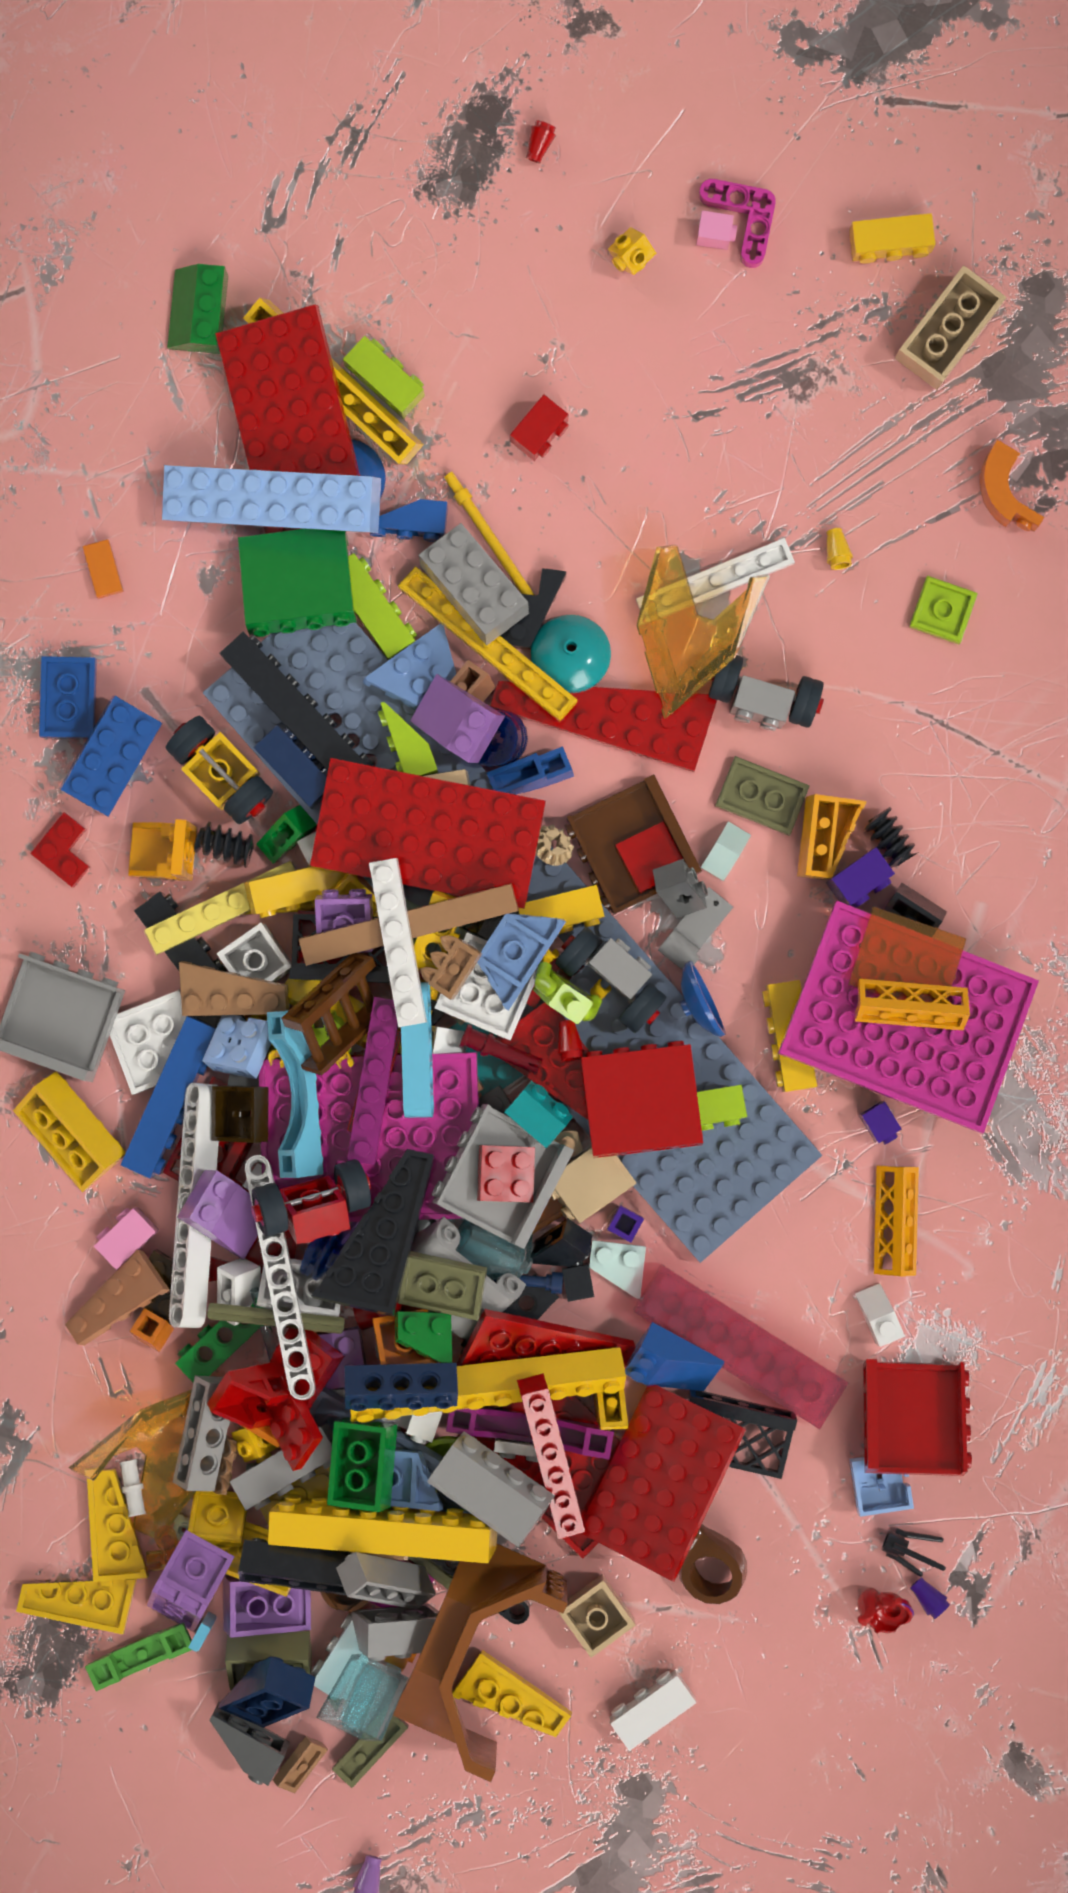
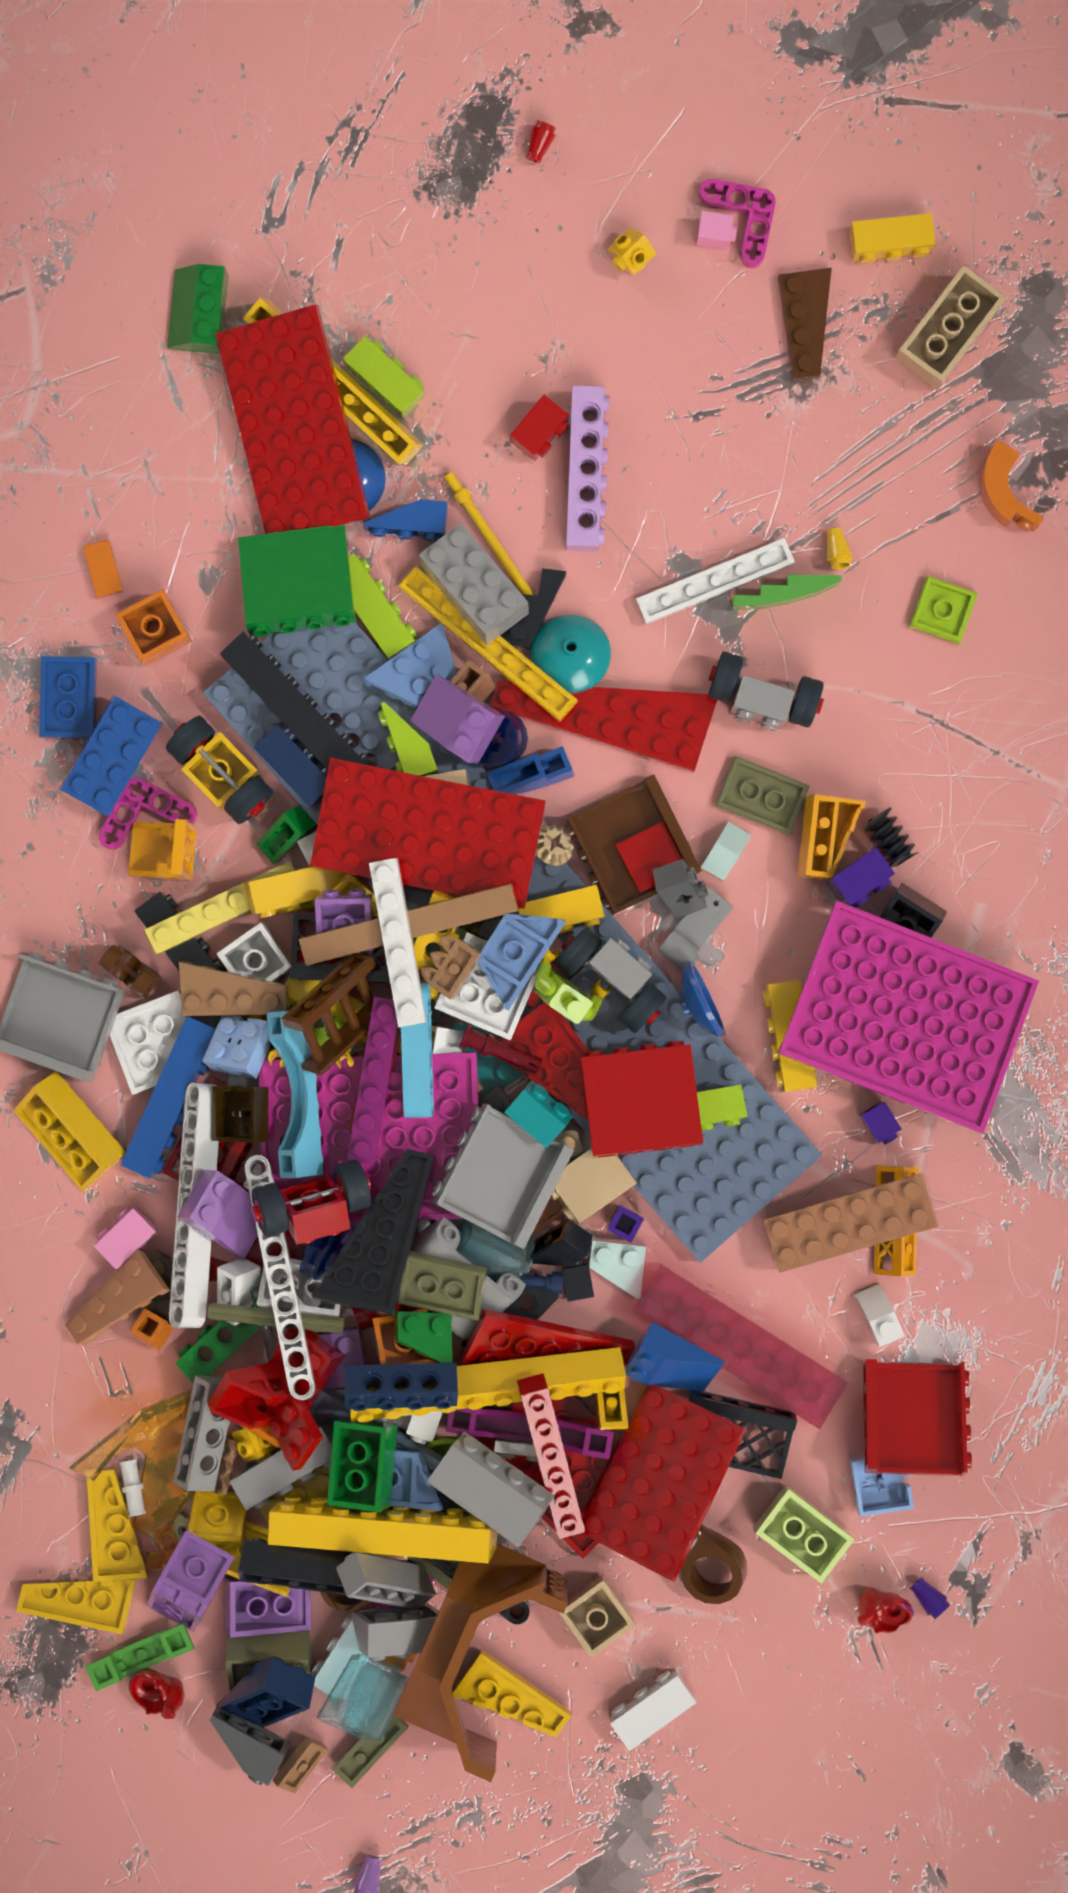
red plate [30,812,90,888] -> none
light blue brick [162,465,381,533] -> none
medium azure tile [188,1611,217,1652] -> none
black piece [194,822,254,868] -> none
plate [477,1145,535,1203] -> none
red cone [558,1020,585,1062] -> none
clear yellow windscreen [636,545,770,719] -> none
clear orange piece [848,907,966,1003] -> none
light orange fence [855,979,970,1030] -> none
black plant [882,1528,946,1577] -> none
none -> dark pink beam [99,777,198,850]
none -> reddish brown piece [99,945,162,999]
none -> orange brick [115,589,192,667]
none -> red hair [129,1670,185,1719]
none -> lavender brick [566,386,609,552]
none -> bright green slope [732,574,842,611]
none -> yellowish green brick [753,1484,855,1584]
none -> nougat brick [763,1172,939,1273]
none -> reddish brown wing [778,267,832,381]

